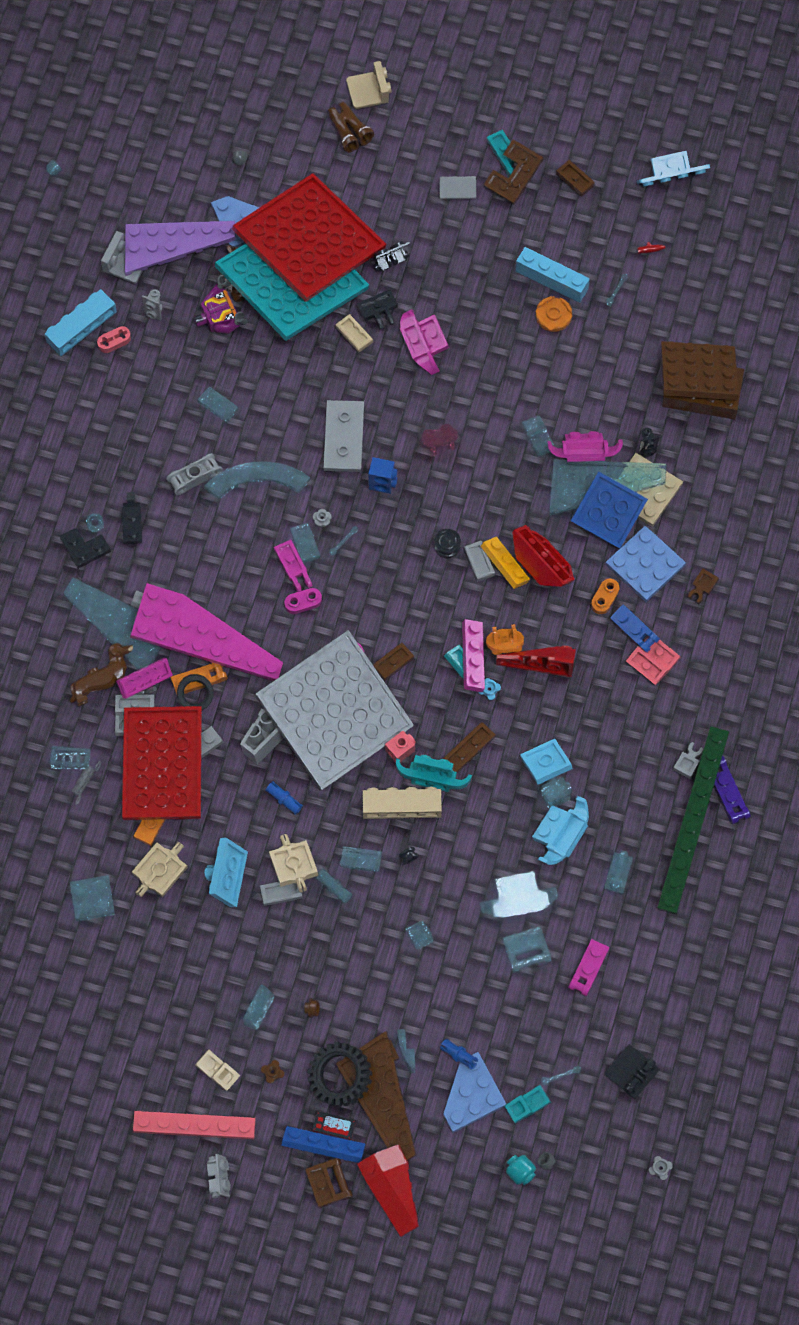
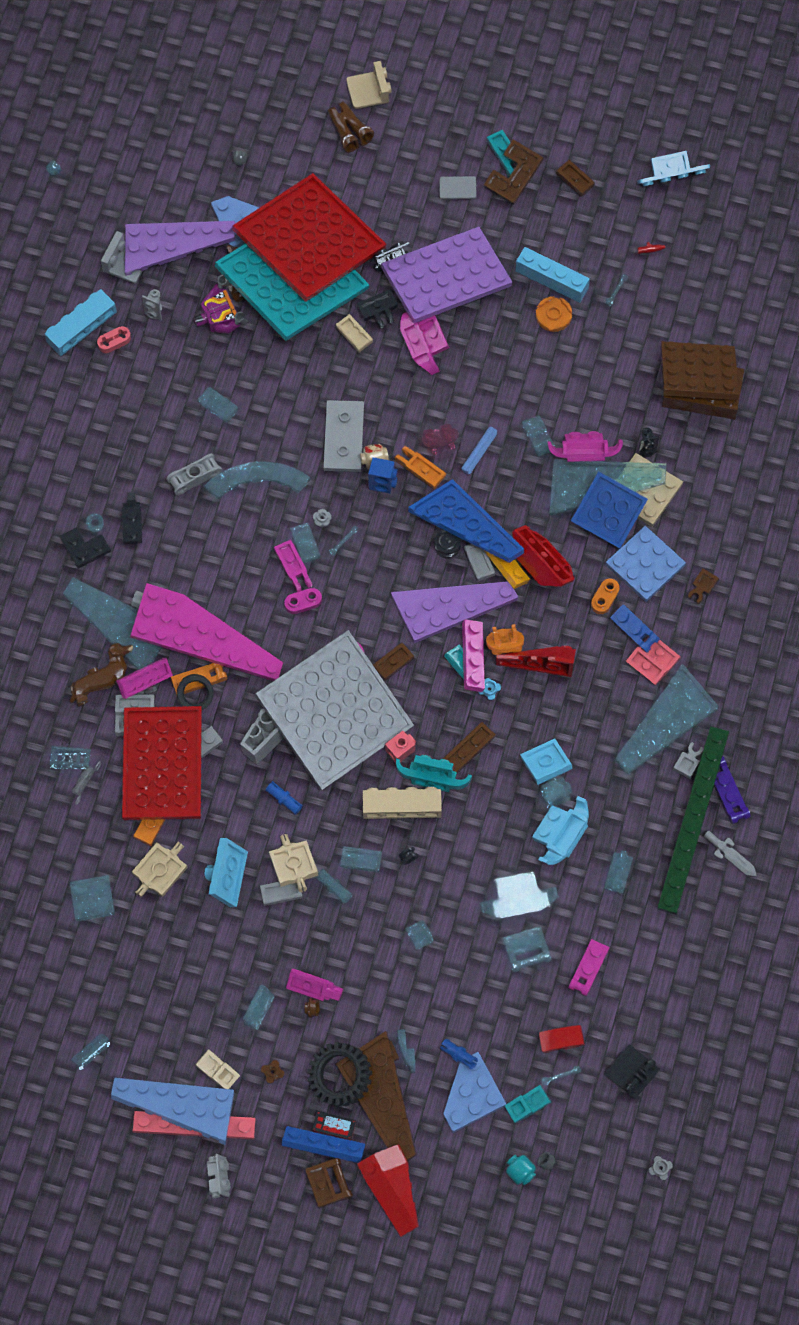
none -> clear light blue slope [71,1034,110,1070]
none -> medium blue wing [111,1078,234,1145]
none -> dark pink hinge [286,968,343,1001]
none -> tan head [360,444,389,469]
none -> medium lavender plate [381,227,512,323]
none -> medium lavender wing [391,581,518,643]
none -> orange hinge [395,446,446,490]
none -> blue wing [408,479,524,563]
none -> medium blue axle [462,427,497,475]
none -> red slope [539,1025,585,1053]
none -> clear light blue wing [616,664,719,775]
none -> light grey sword [704,831,757,876]

